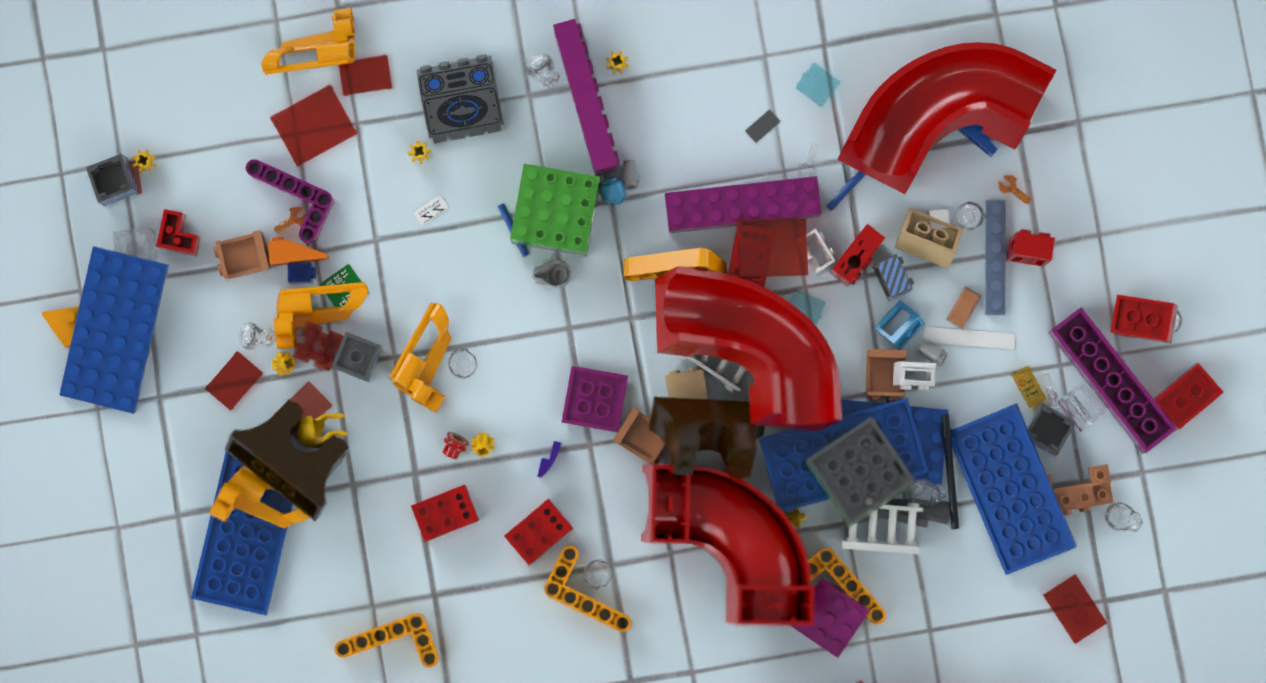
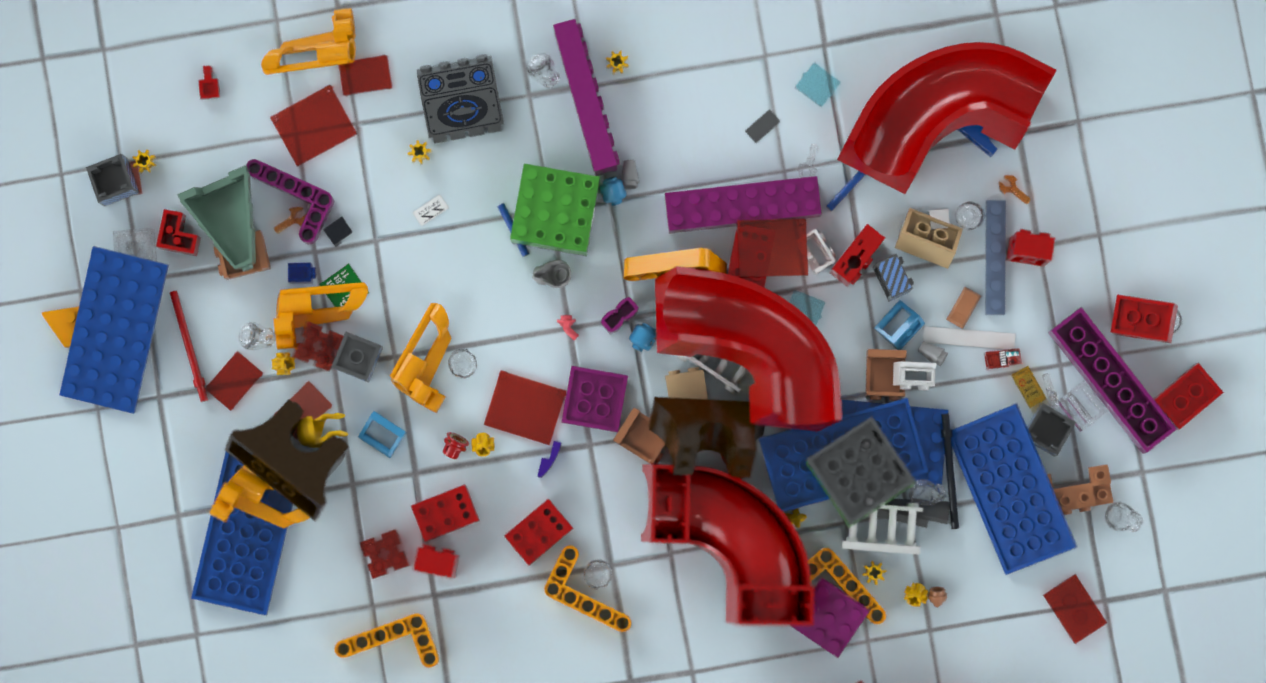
orange slope [268,237,329,266] -> none
none -> red bar [170,291,208,402]
none -> sand green cone [177,165,256,272]
none -> red plate [198,65,220,100]
none -> black panel [323,217,352,247]
none -> dark azure tile [358,411,407,458]
none -> clear red brick [359,529,411,579]
none -> red piece [413,544,460,578]
none -> clear red piece [484,370,567,445]
none -> coral plate [557,315,579,340]
none -> magenta brick [601,297,639,334]
none -> dark azure head [629,323,657,352]
none -> yellow gear [862,561,886,585]
none -> yellow gear [904,583,928,607]
none -> nougat plate [928,587,947,608]
none -> clear red leg [984,348,1022,370]

